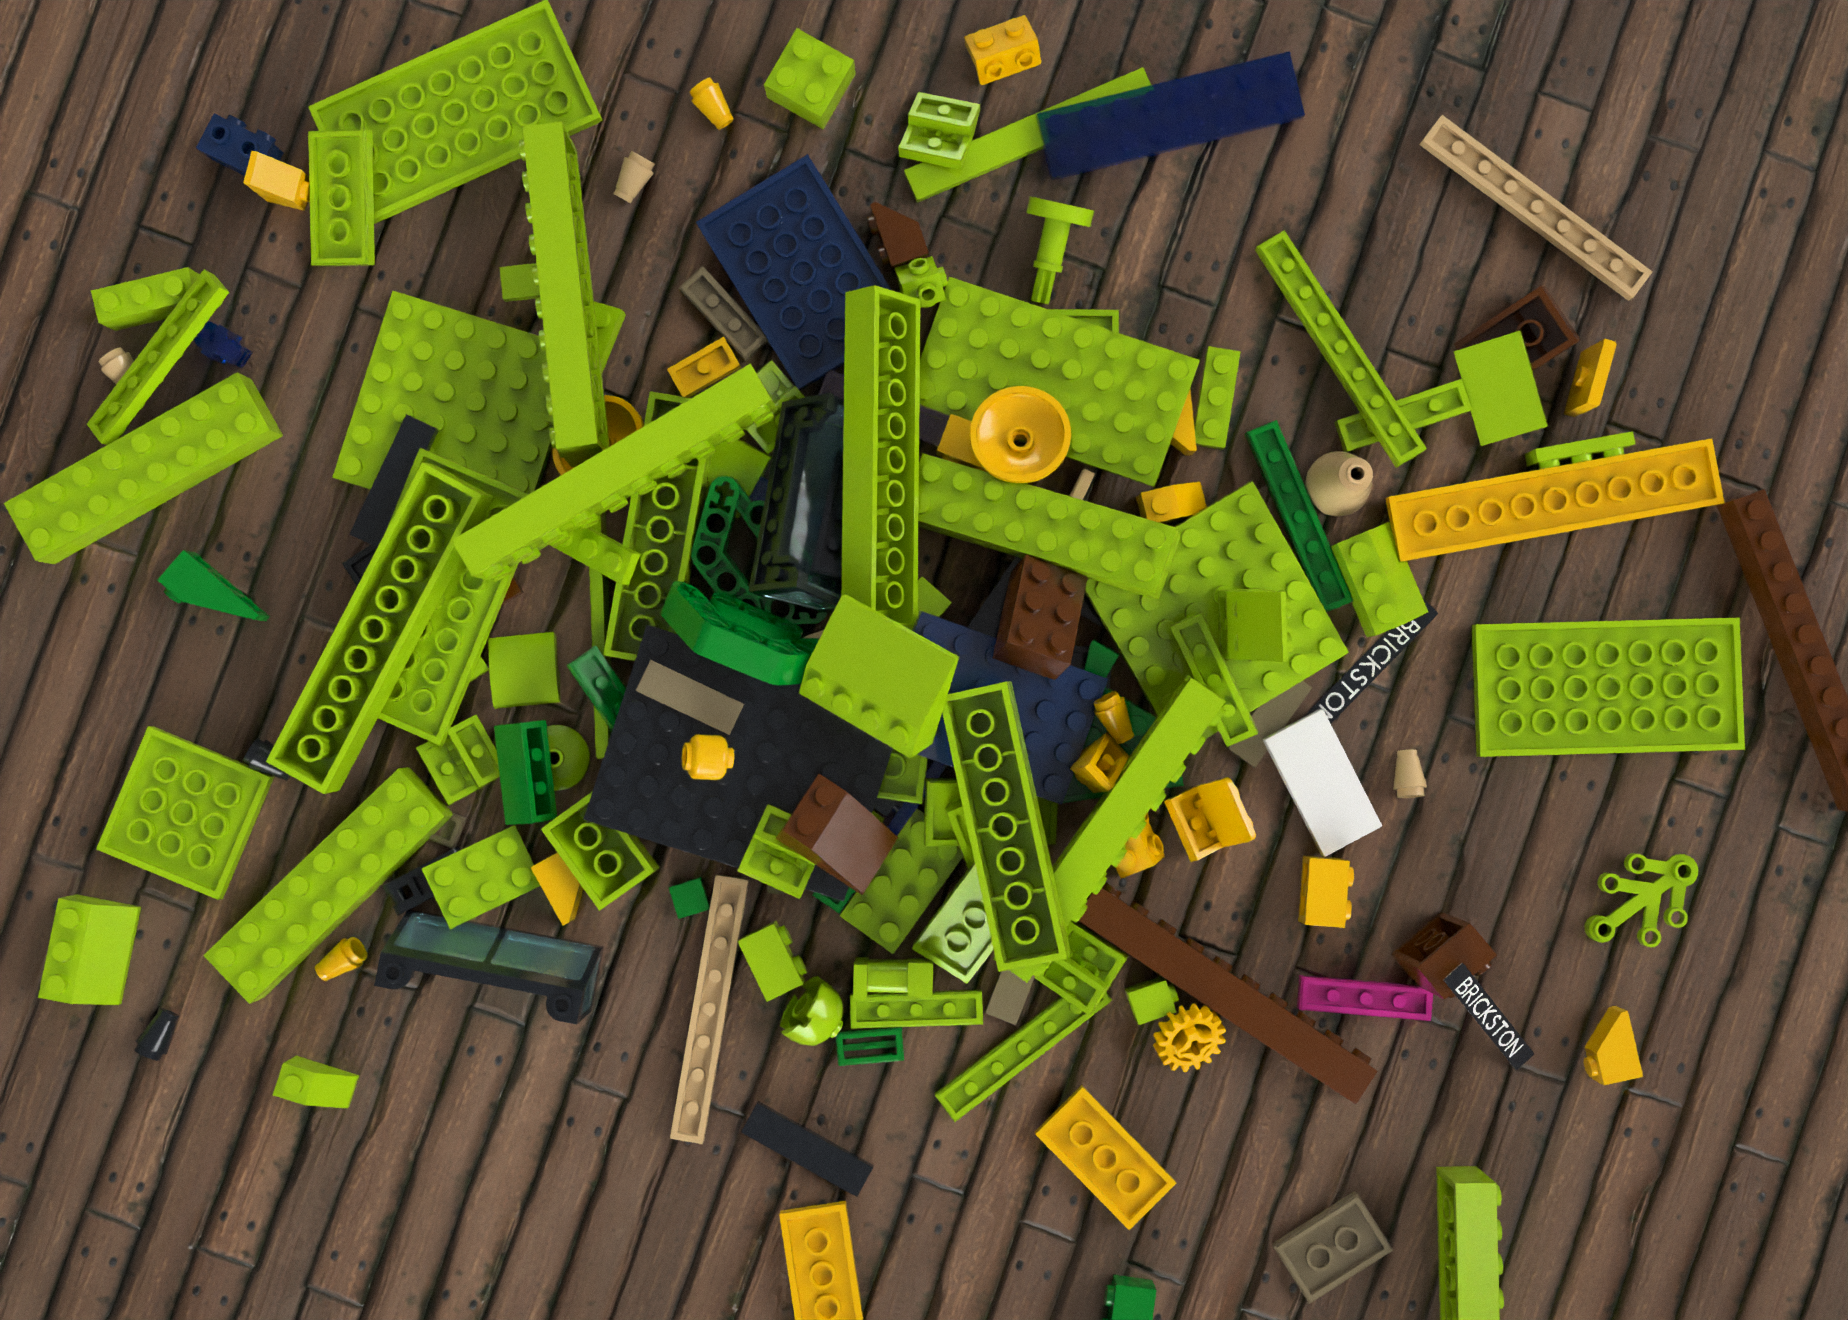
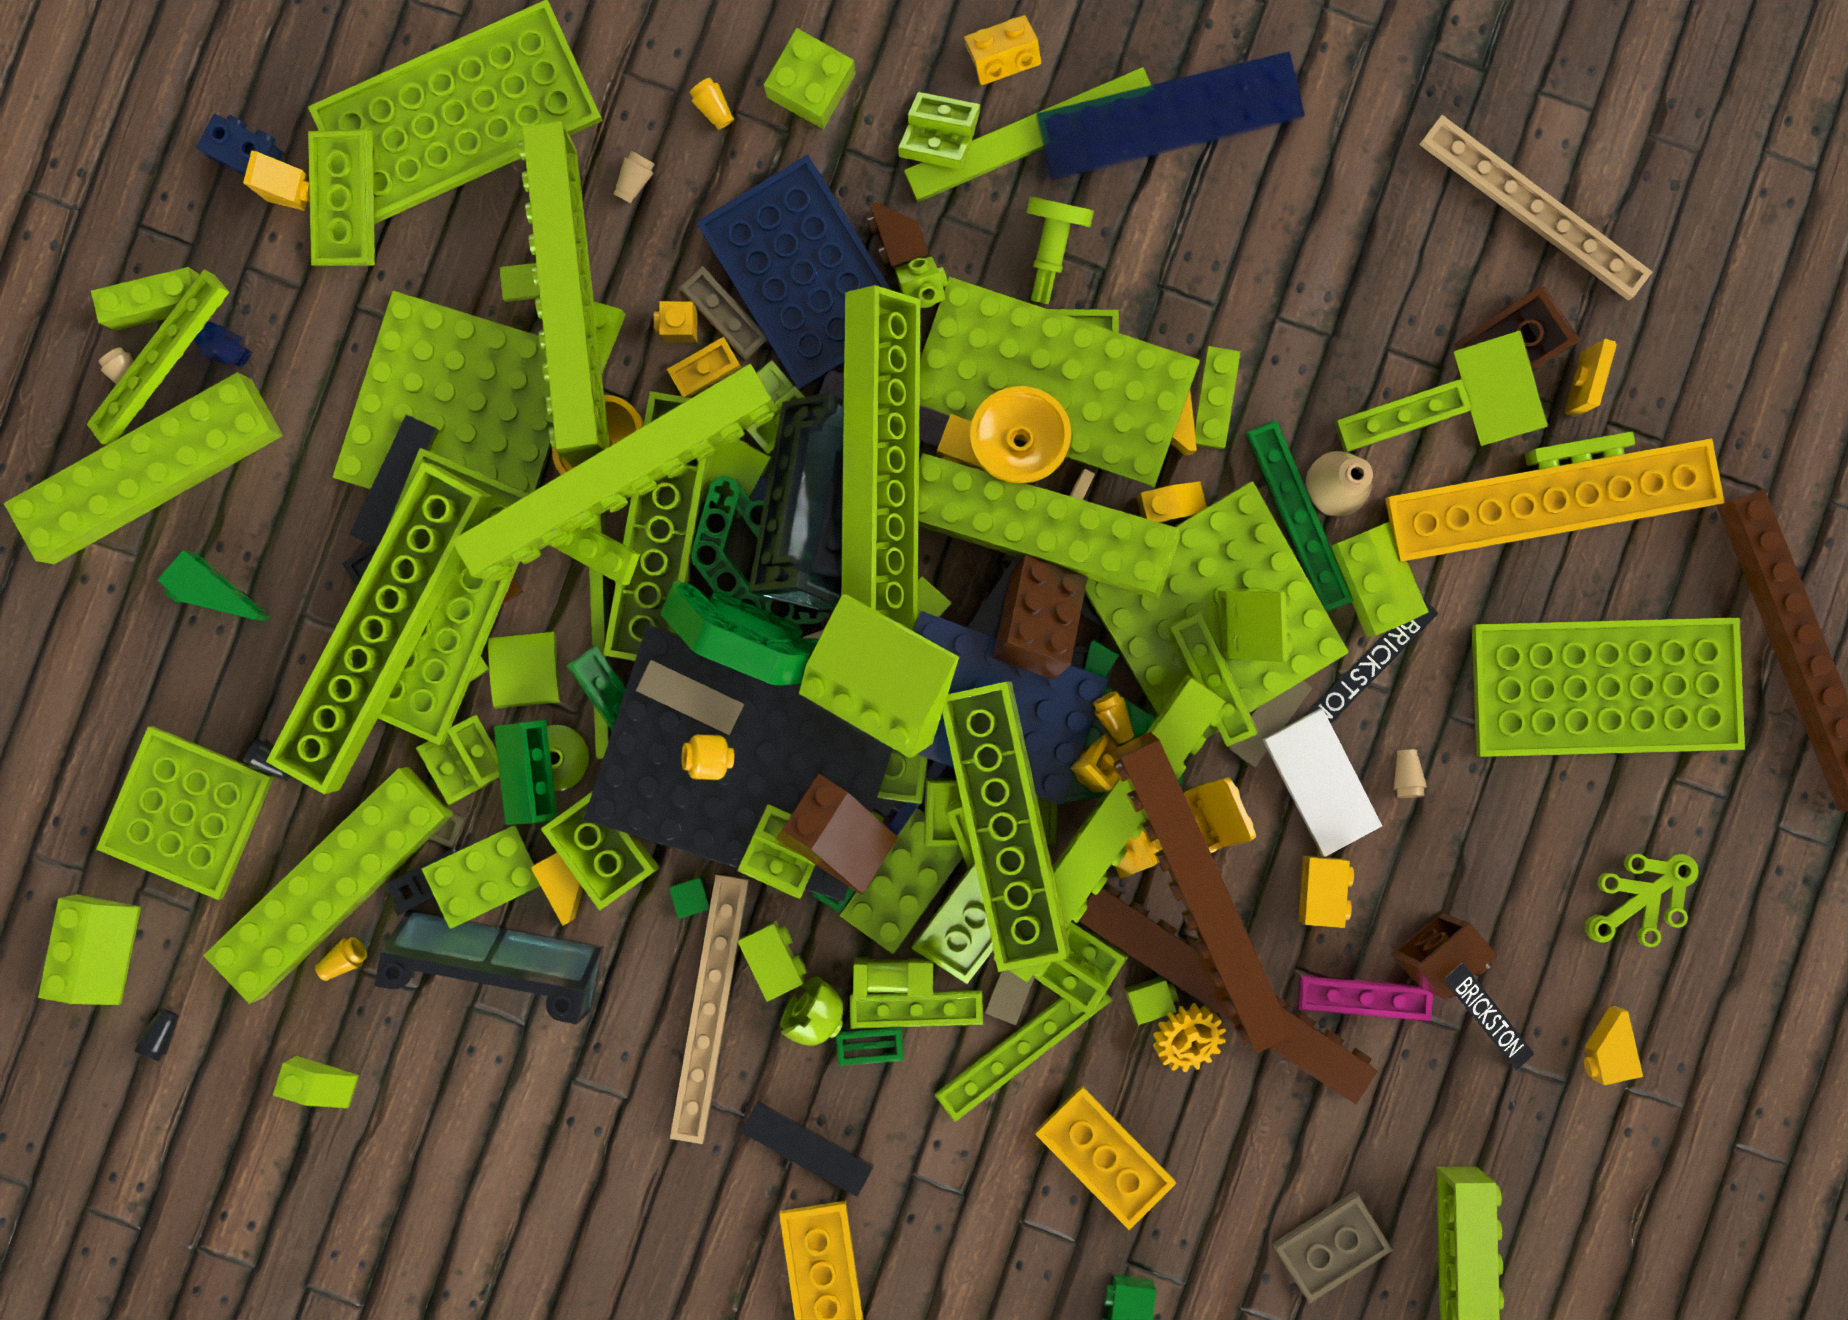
lime tile [1255,230,1427,468] -> none
none -> yellow brick [654,301,698,343]
none -> reddish brown brick [1113,732,1293,1054]

